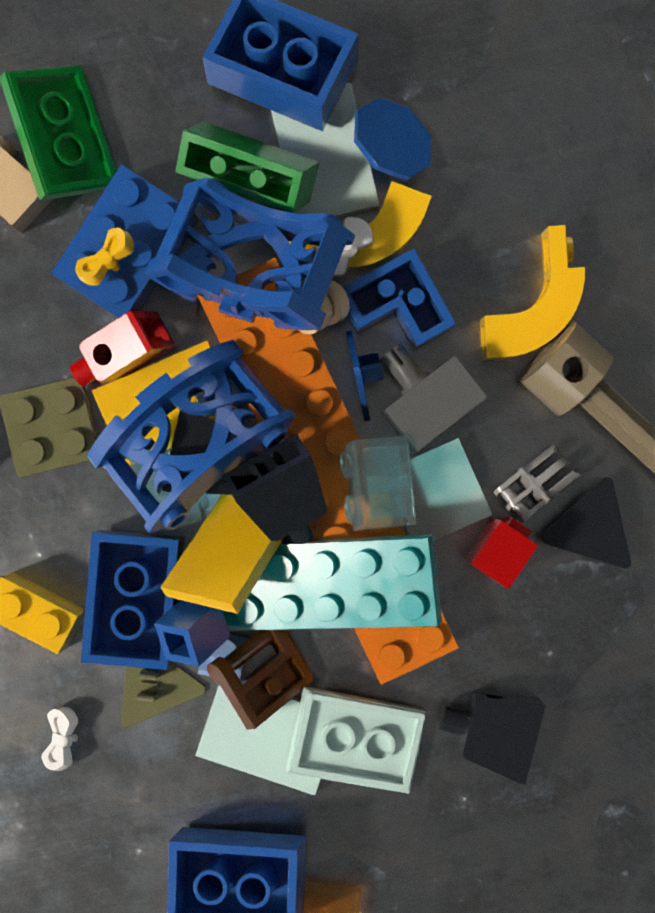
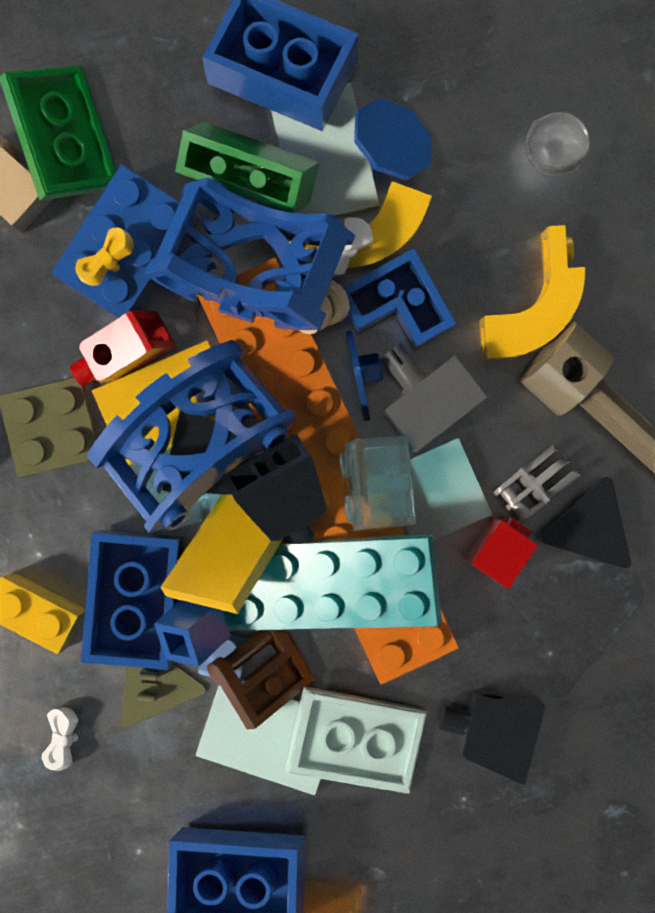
none -> clear hair [524,112,590,178]

